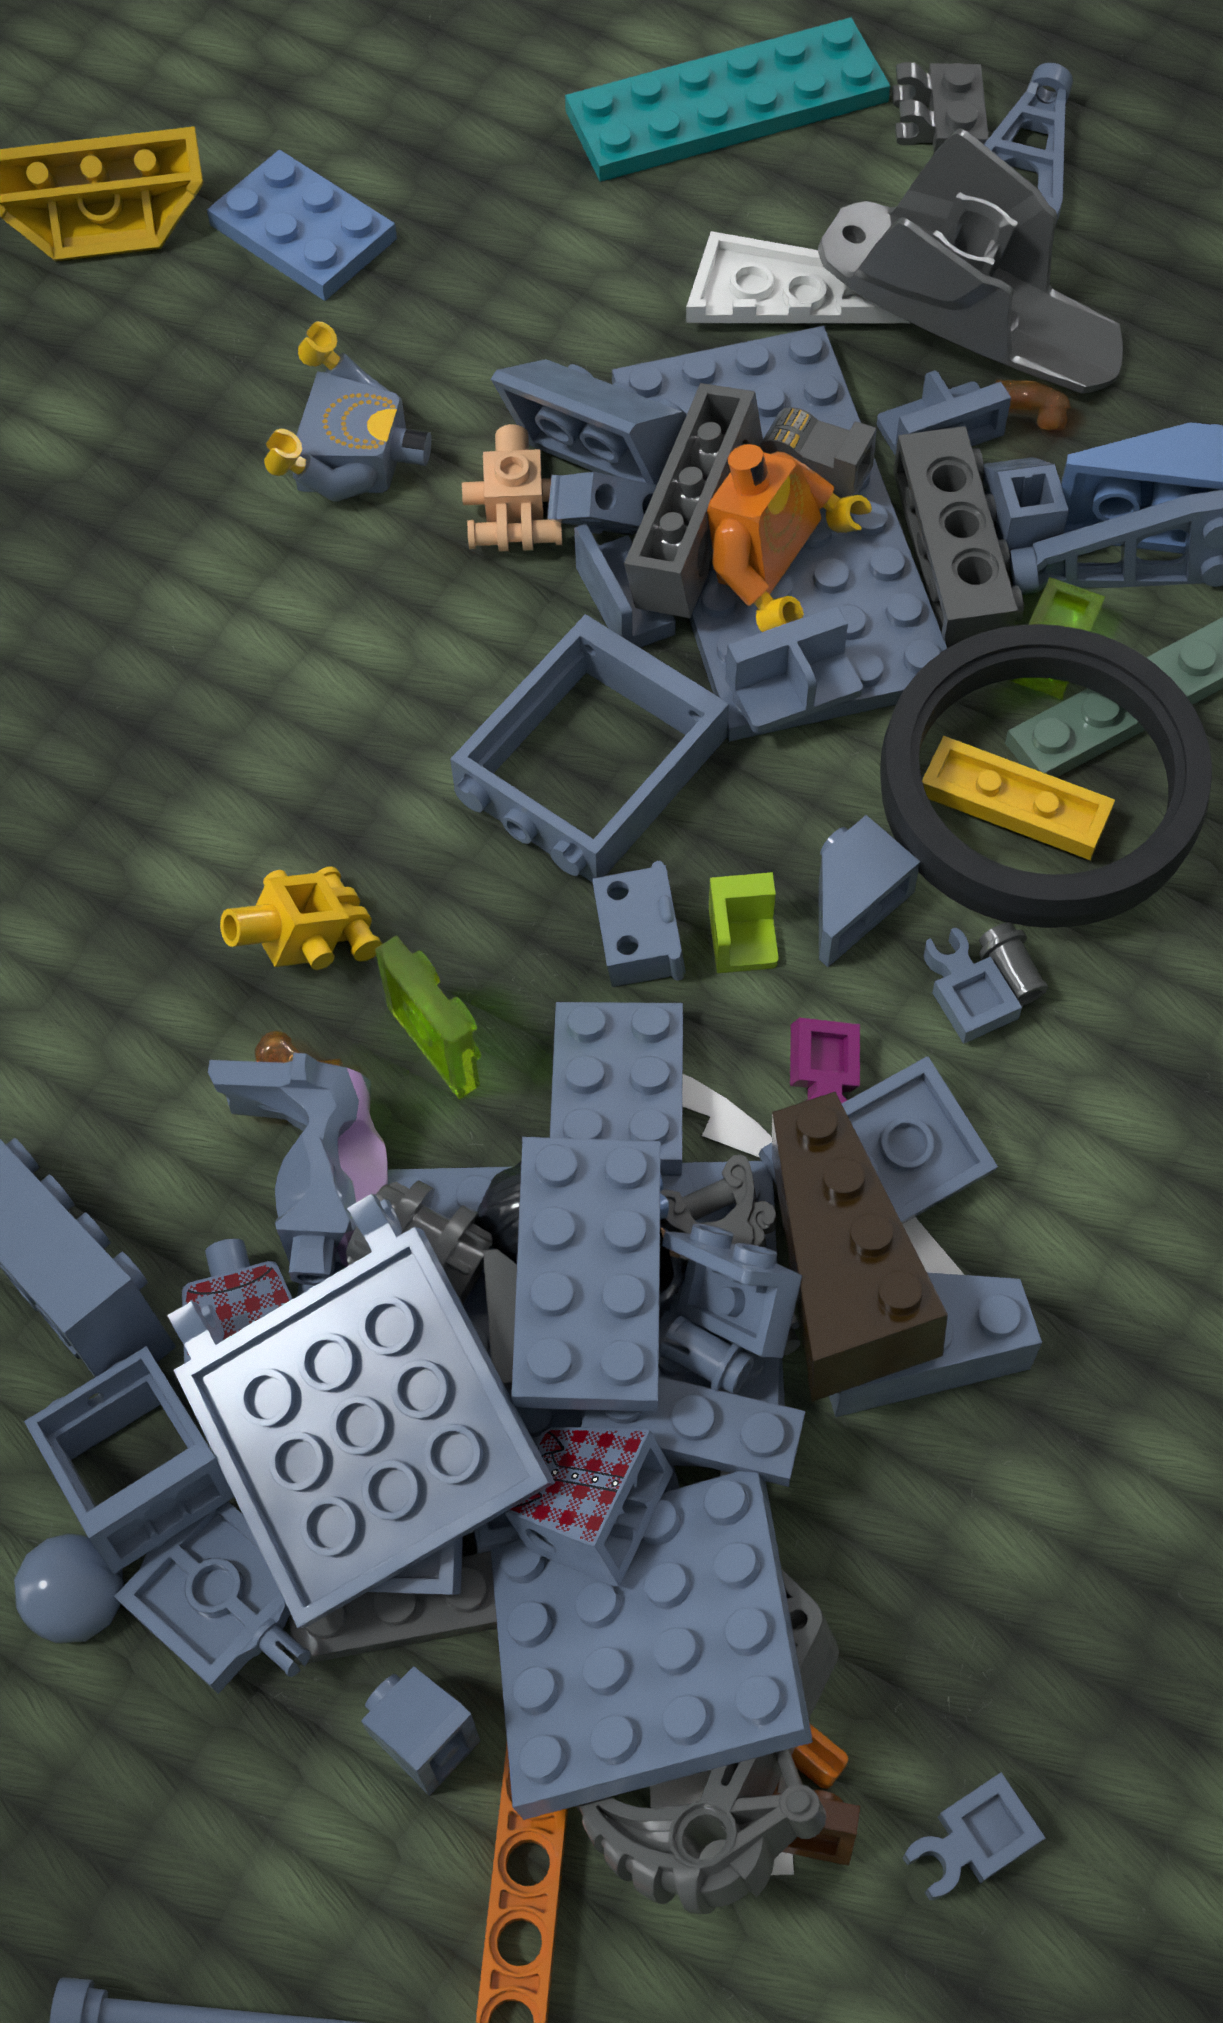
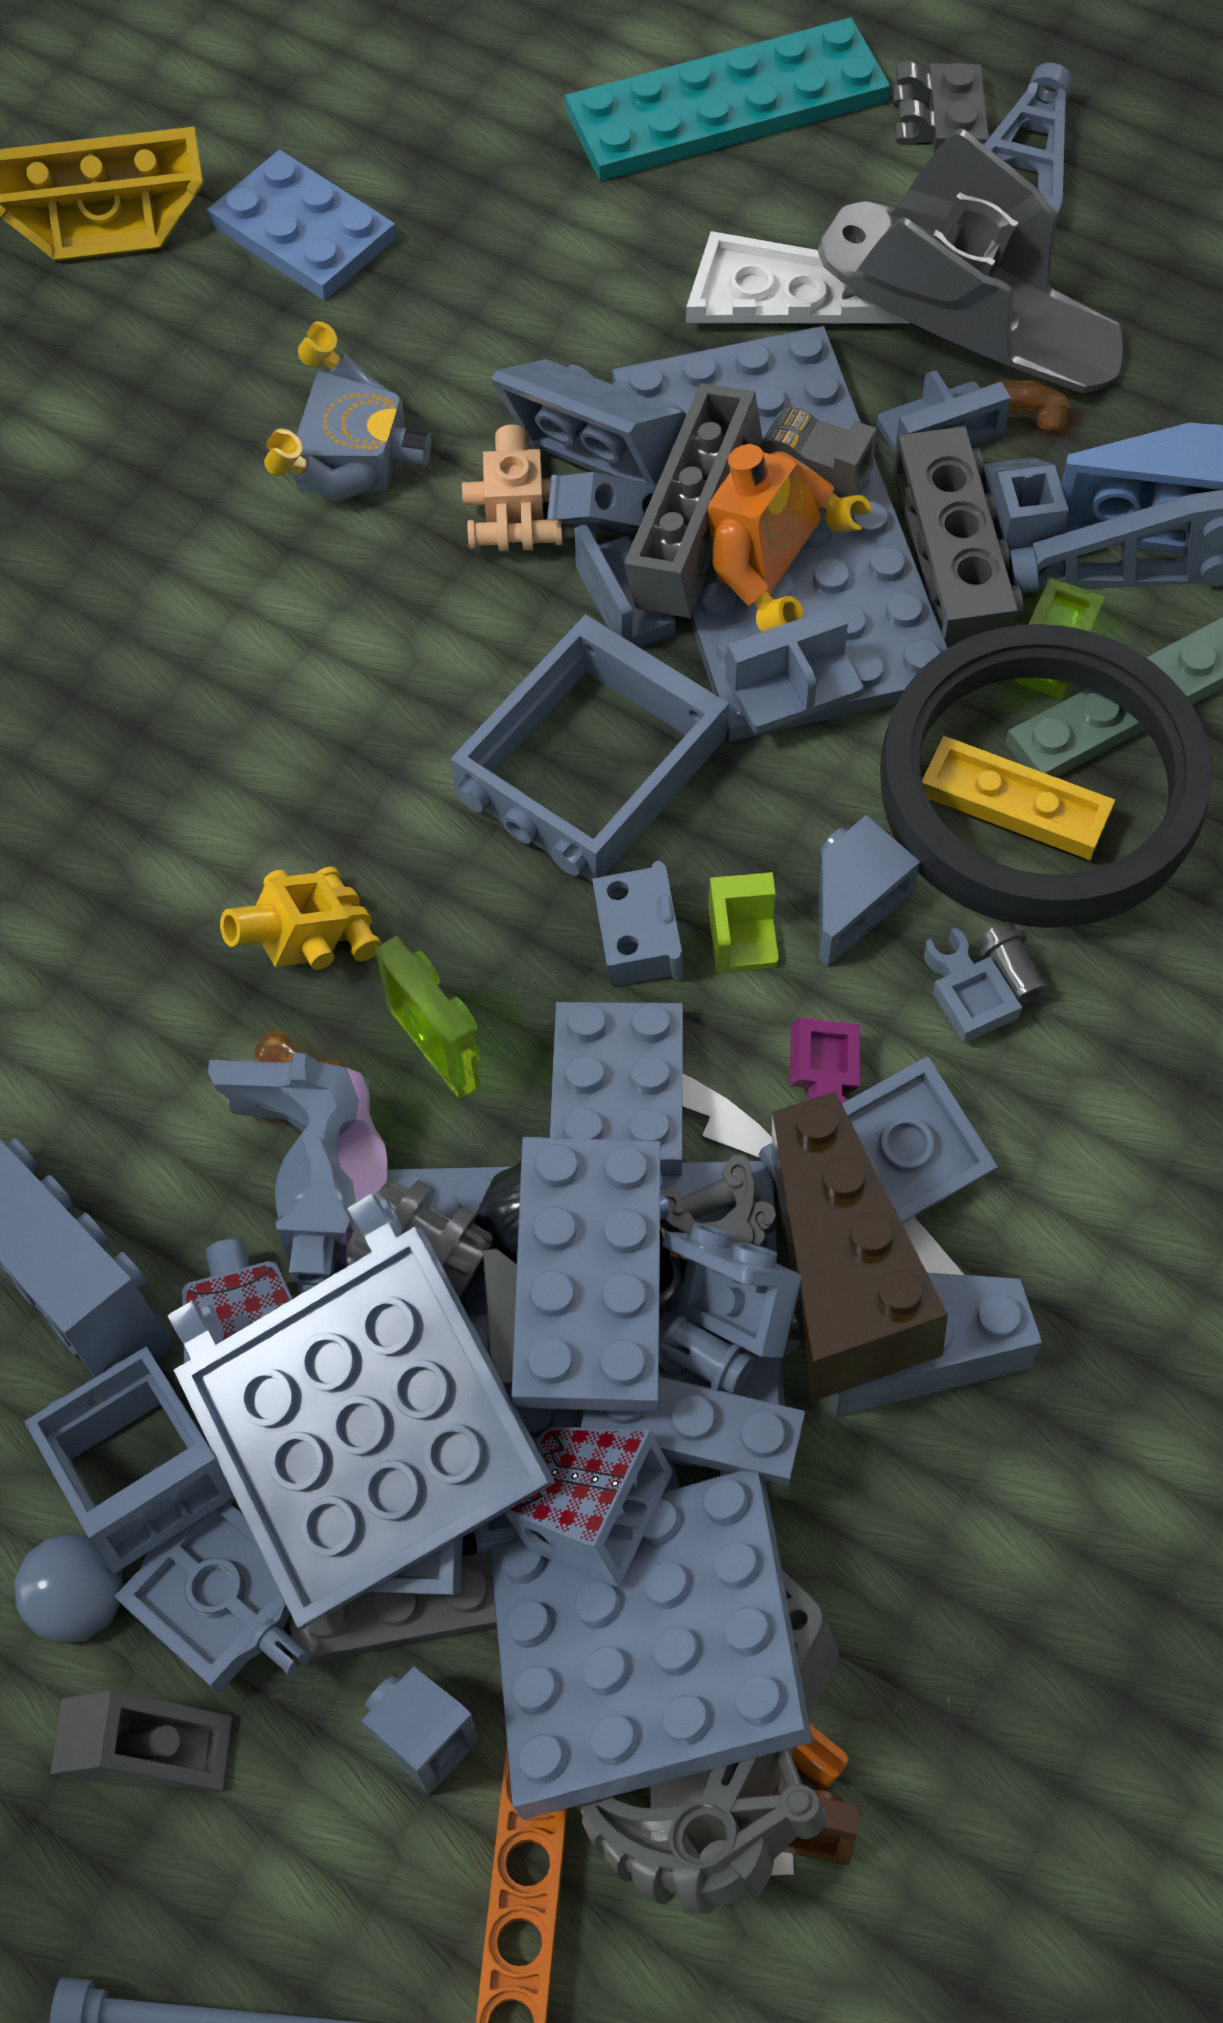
sand blue plate [903,1772,1045,1900] -> none
none -> dark grey slope [50,1690,232,1791]

